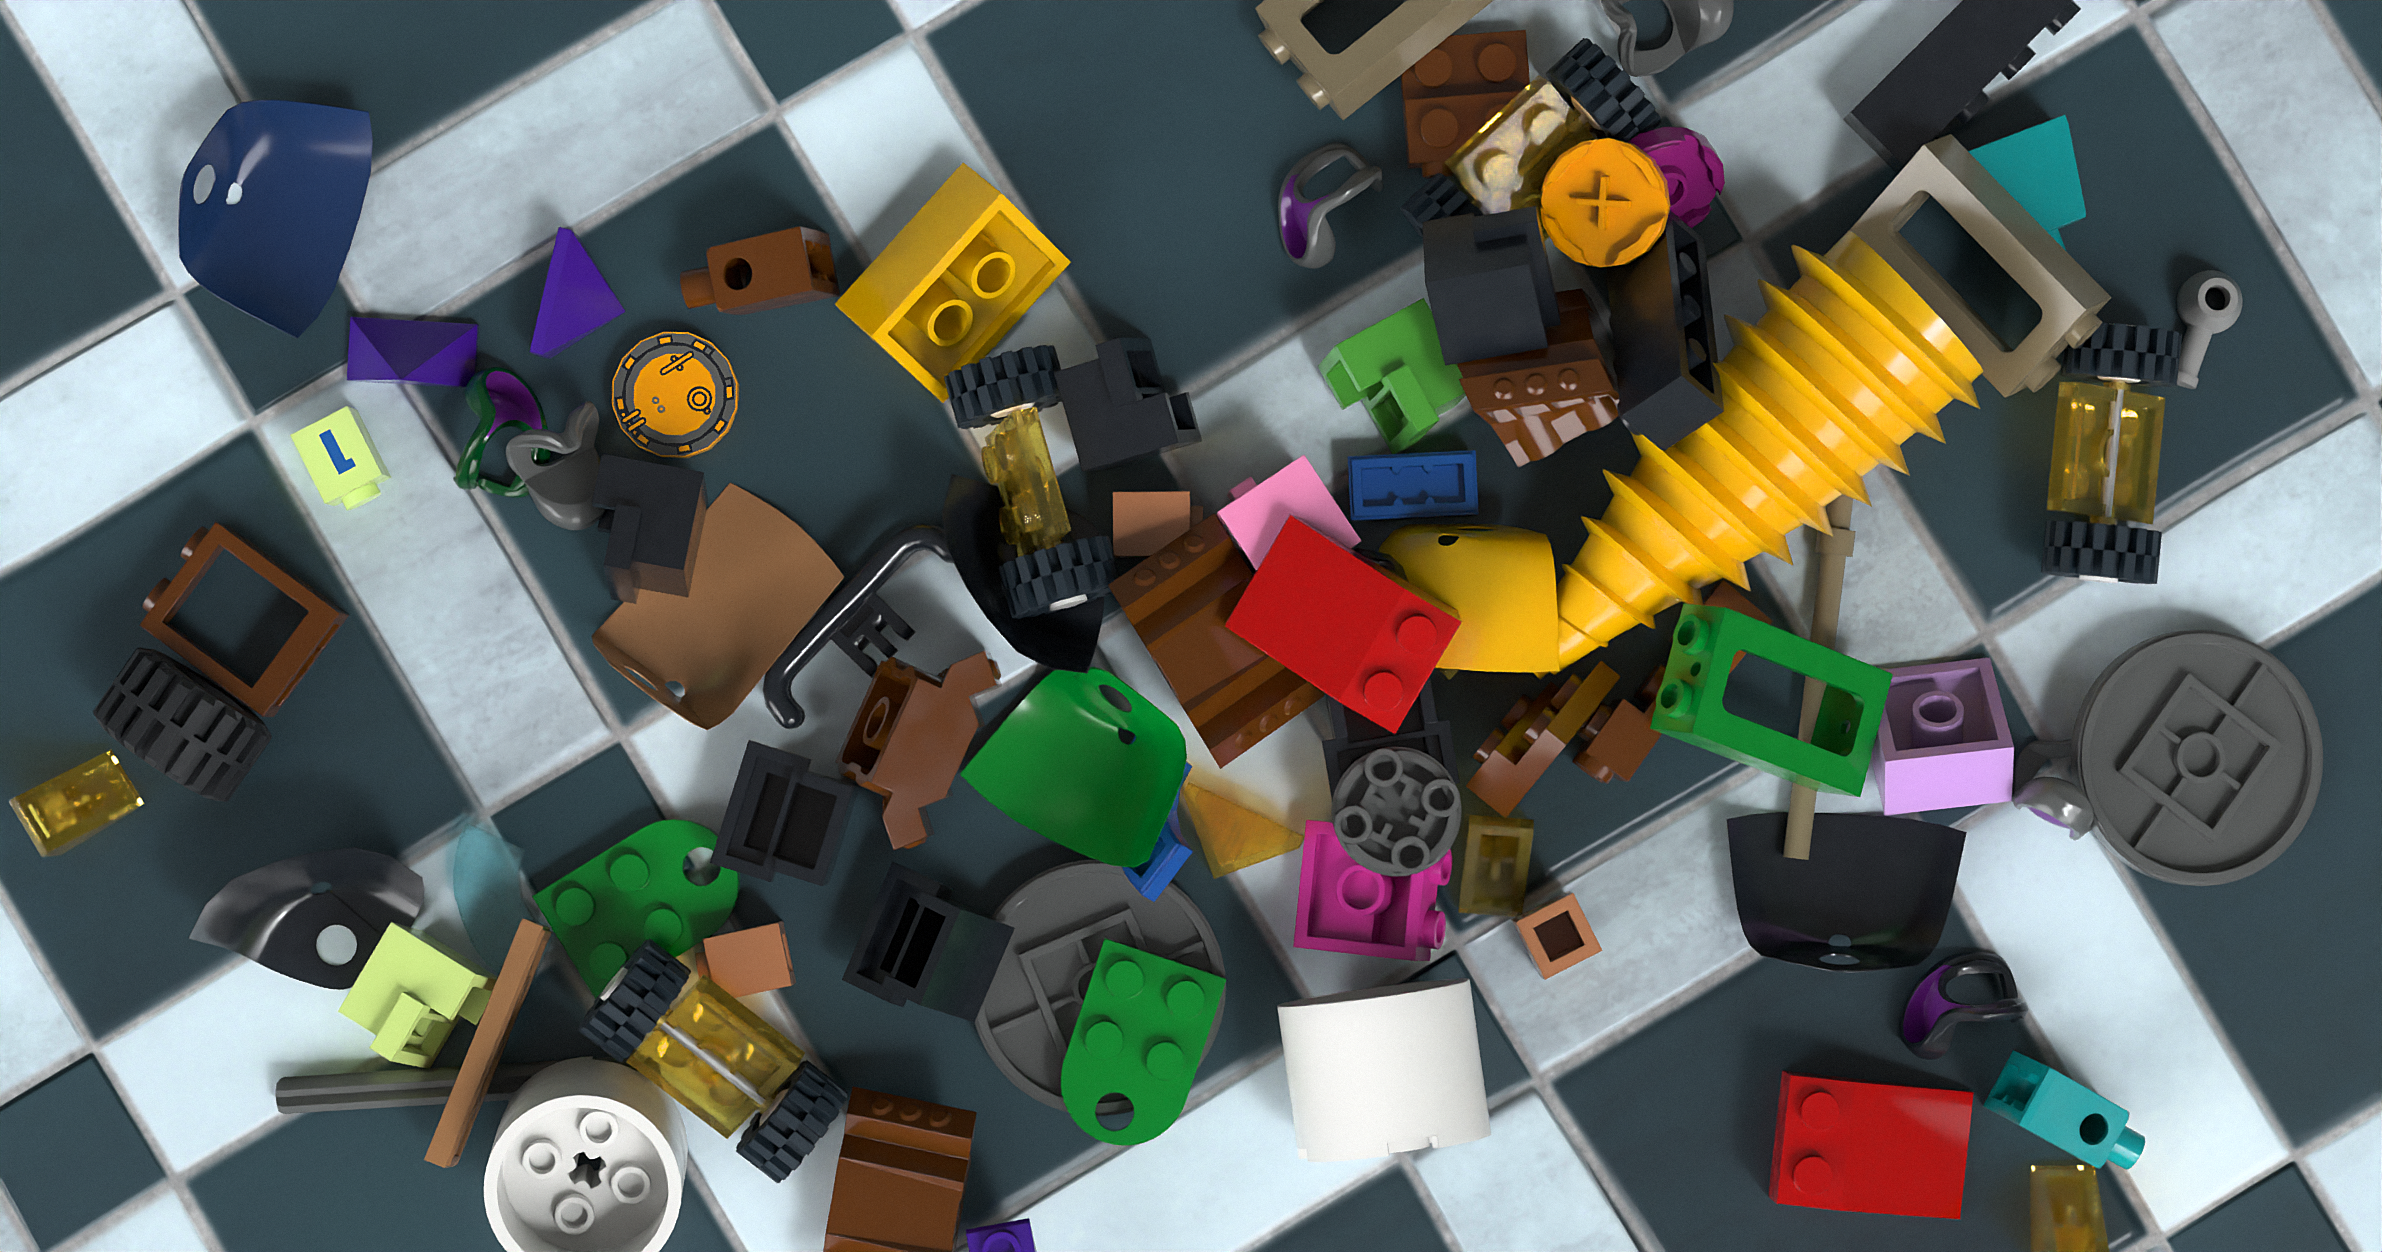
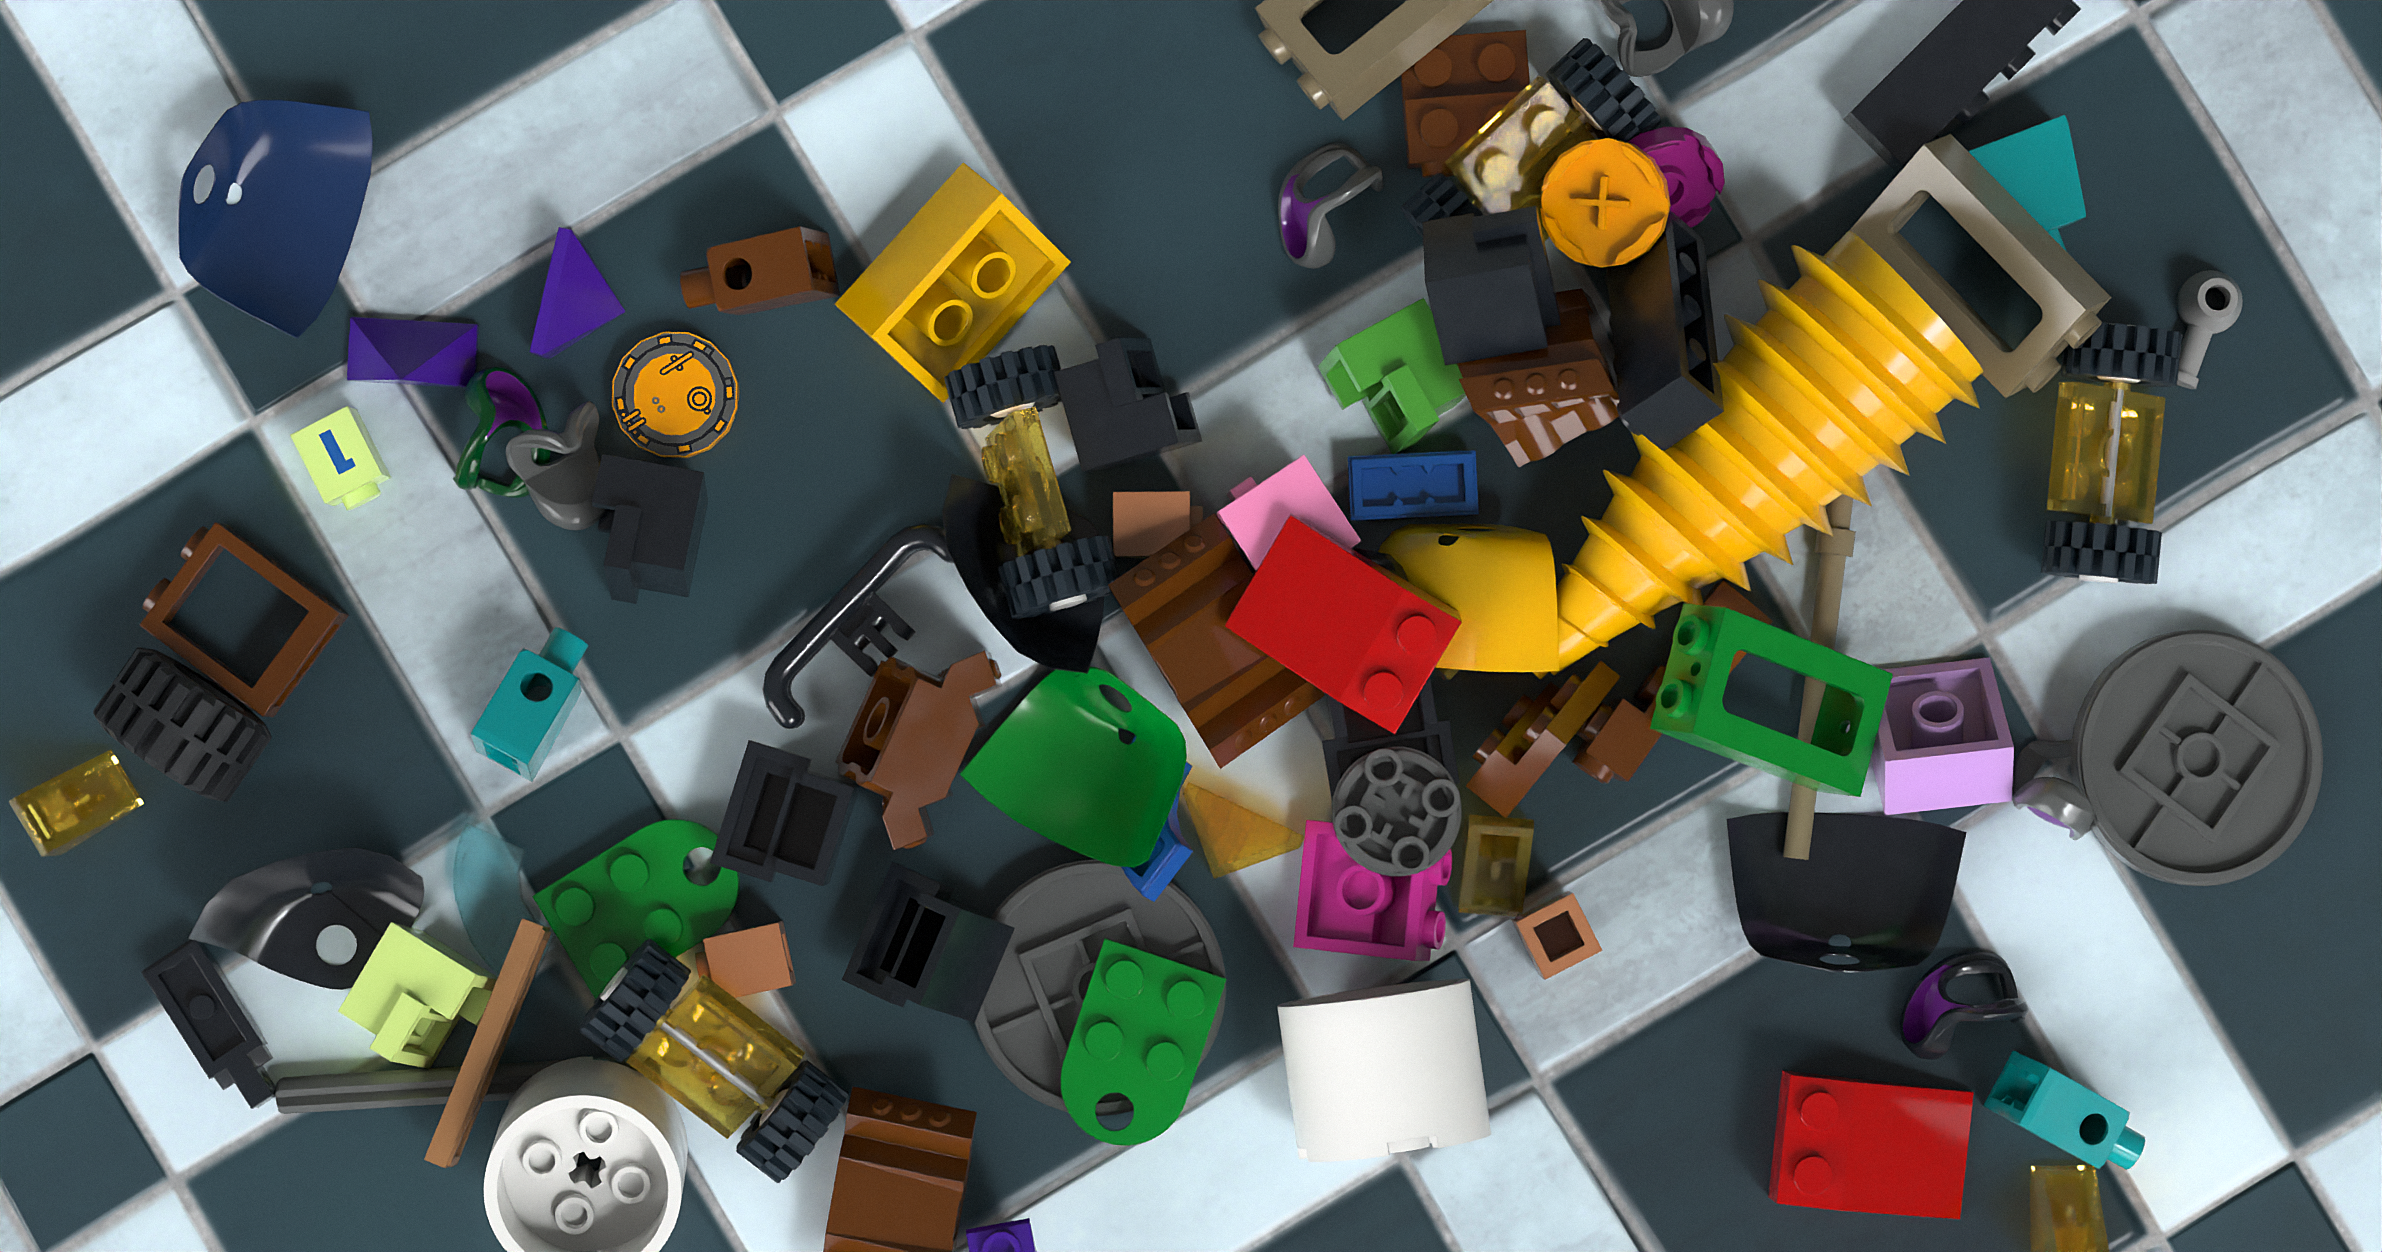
medium nougat piece [591,483,844,730] -> none
none -> black hinge [141,939,276,1109]
none -> teal torso [471,627,588,782]

